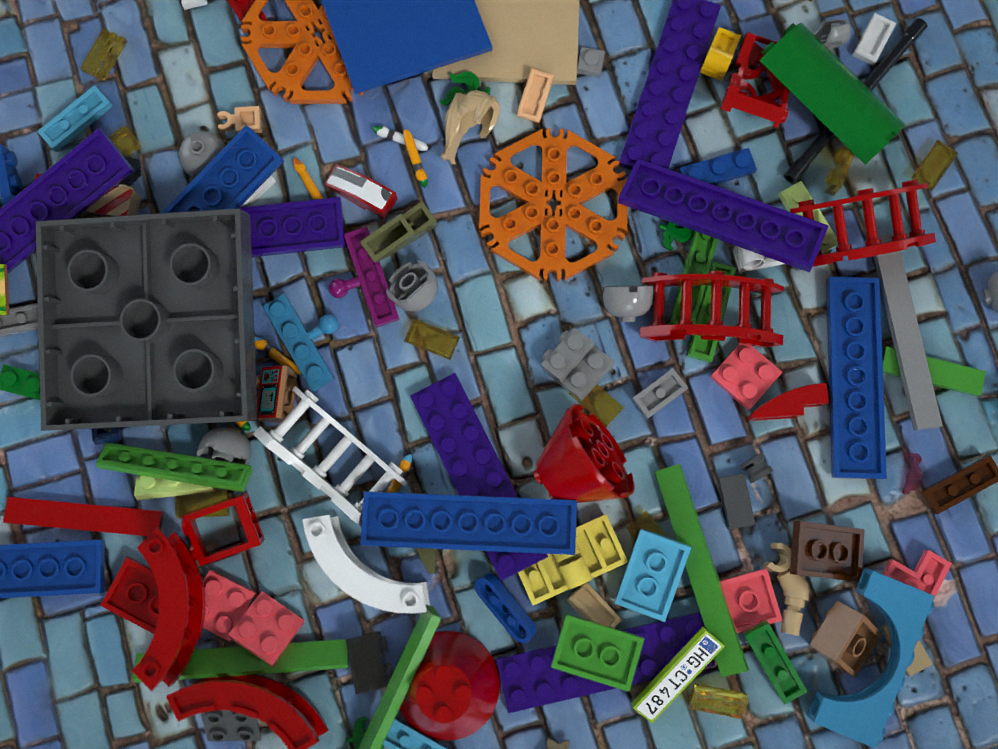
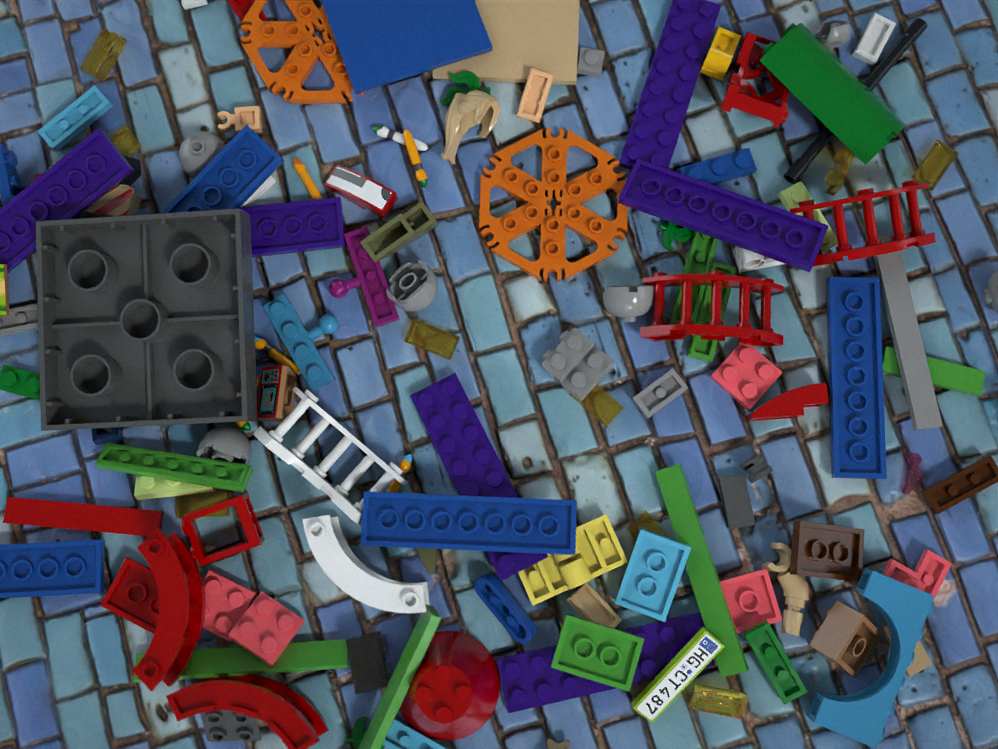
red cone [533,404,635,503] -> none

